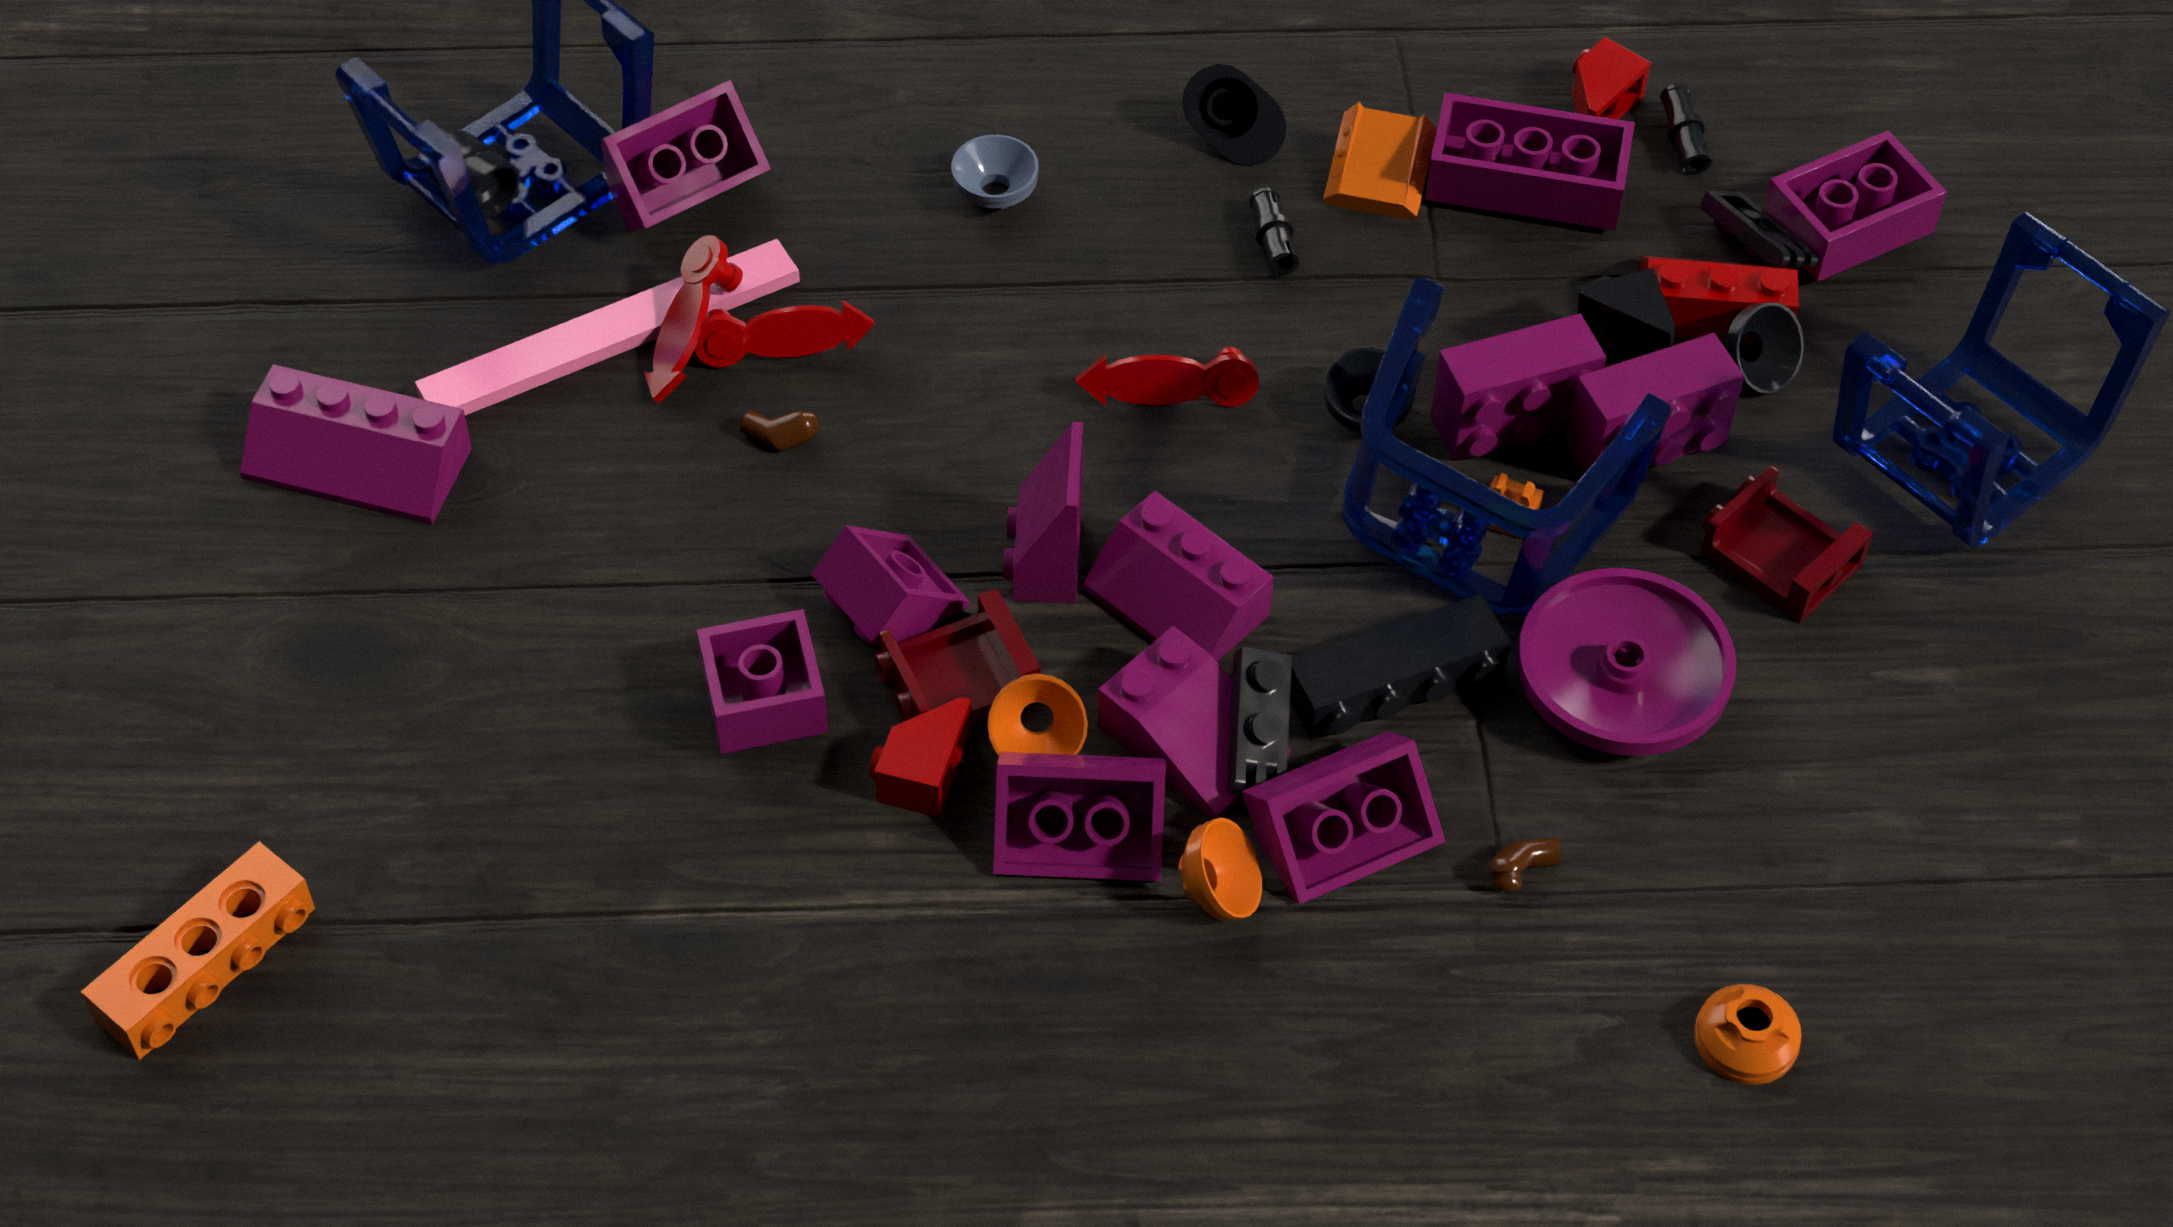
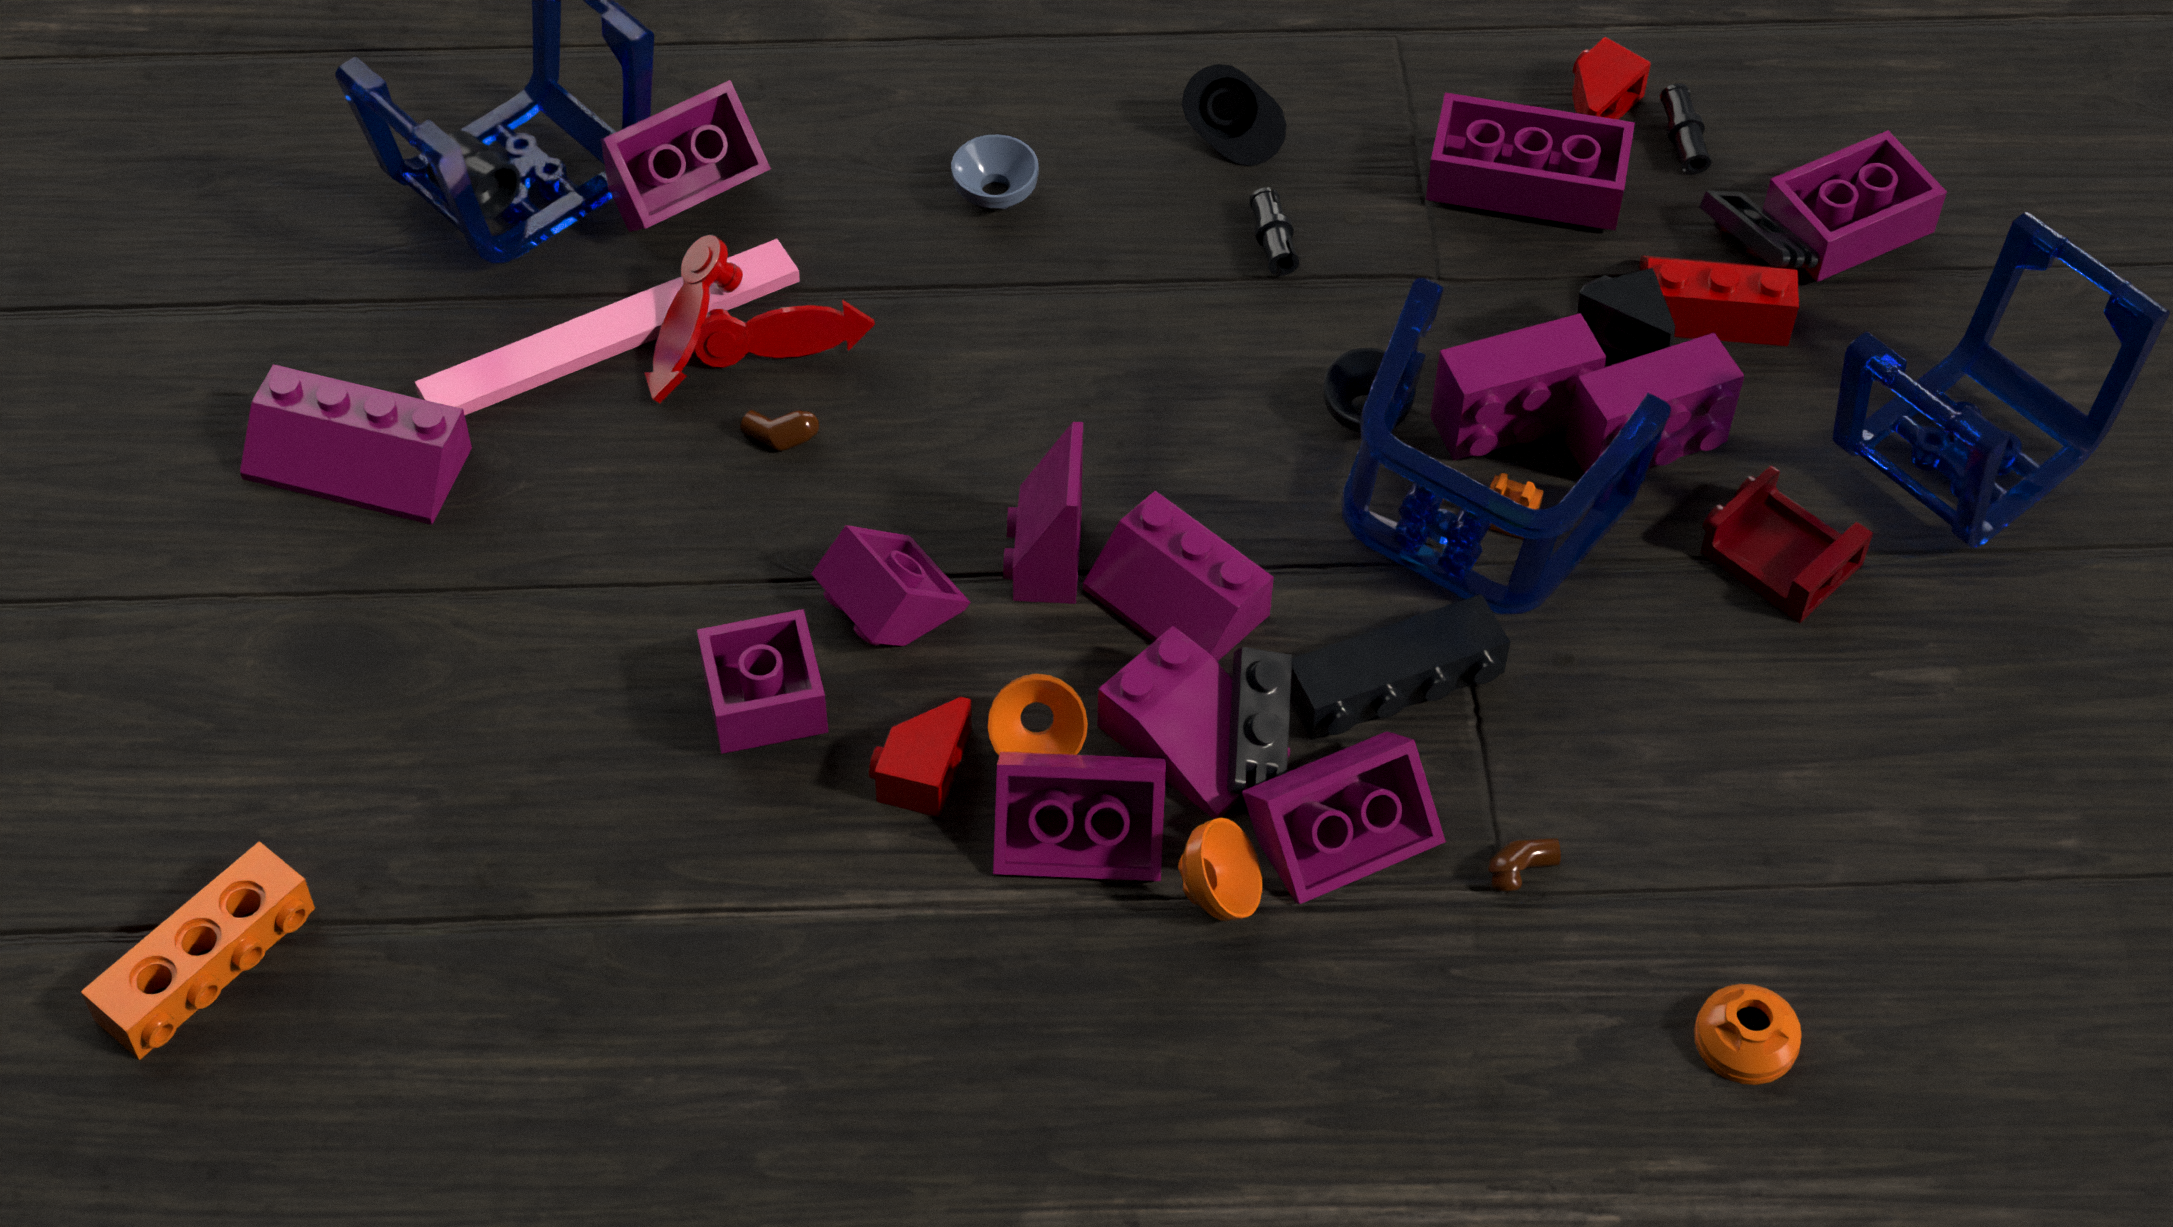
dark red panel [874,588,1041,723] -> none
red brick [1076,347,1260,407] -> none
orange slope [1323,101,1437,221] -> none
magenta dish [1517,568,1736,756] -> none
black piece [1725,302,1804,394] -> none

